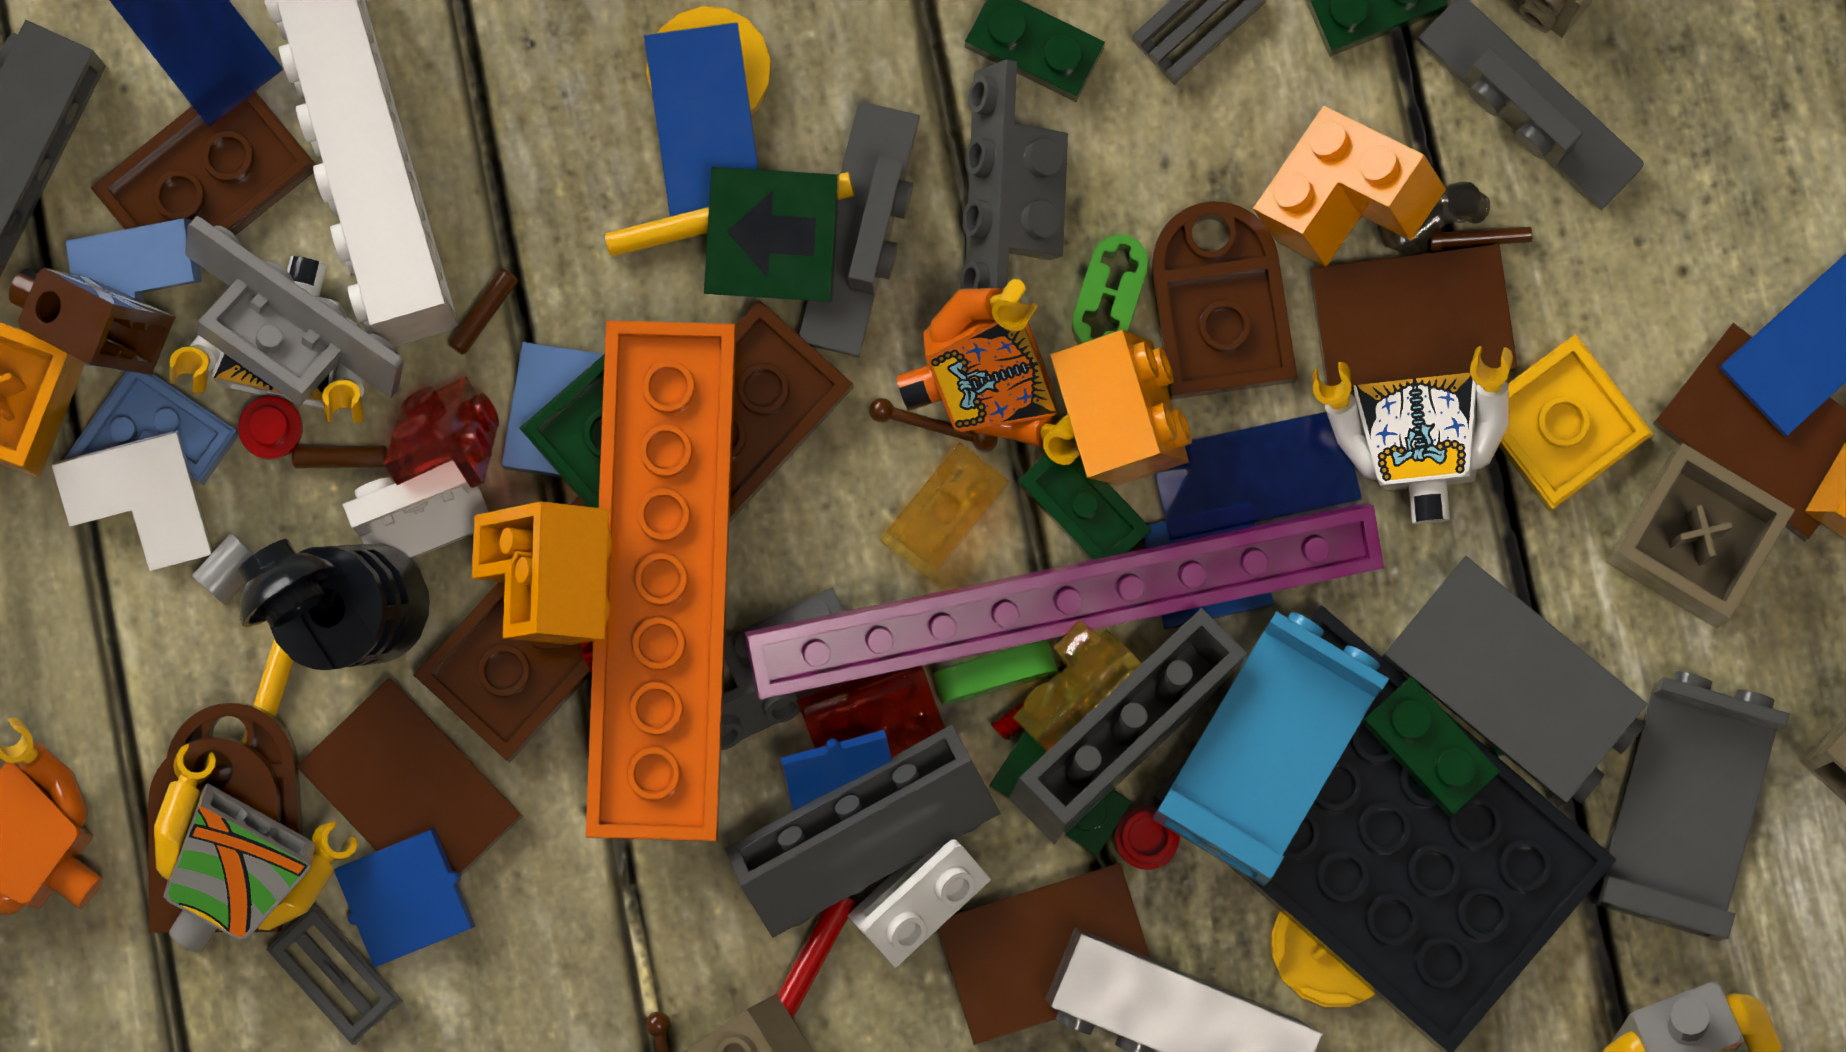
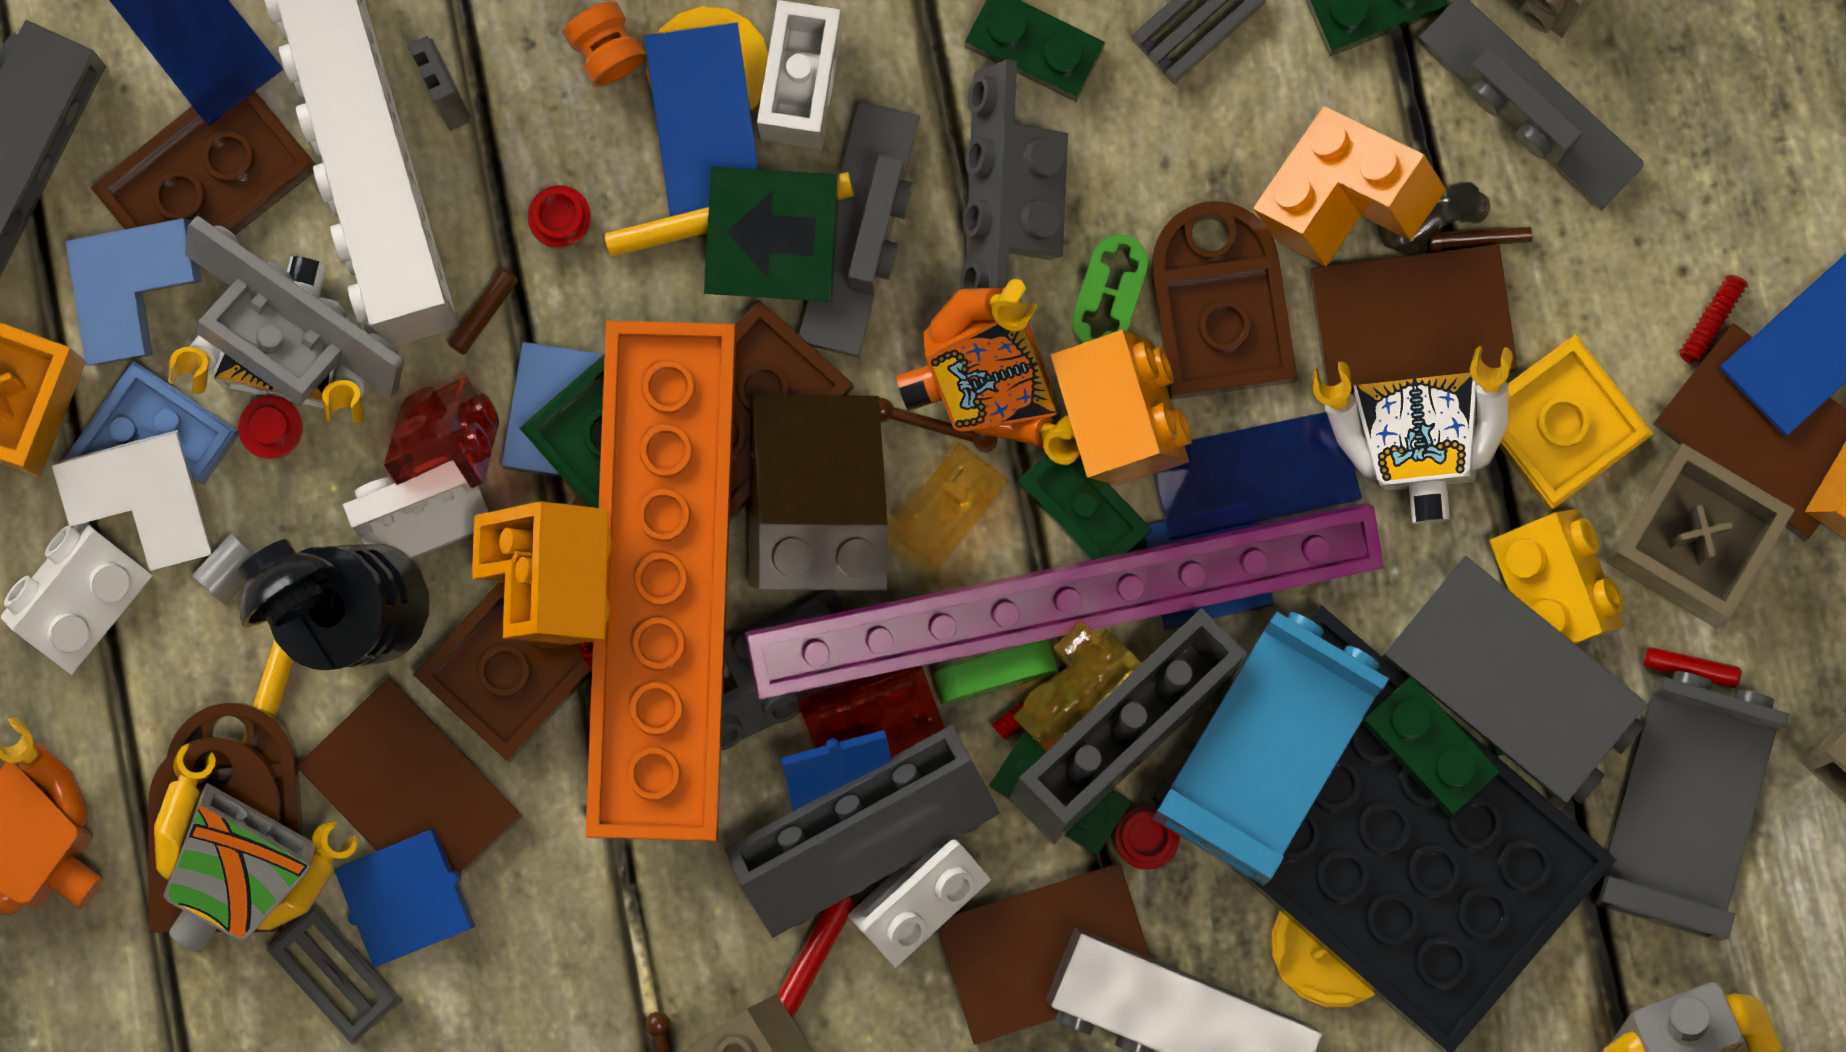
reddish brown torso [9,268,175,375] -> none
reddish brown piece [292,445,389,469] -> none
none -> white bracket [1,522,153,675]
none -> dark grey tile [407,36,471,131]
none -> red plate [528,185,591,249]
none -> orange wheel [562,1,647,88]
none -> dark brown slope [748,394,888,590]
none -> white brick [757,0,843,150]
none -> yellow bracket [1489,509,1624,645]
none -> red piece [1643,647,1742,688]
none -> red piece [1679,275,1749,365]

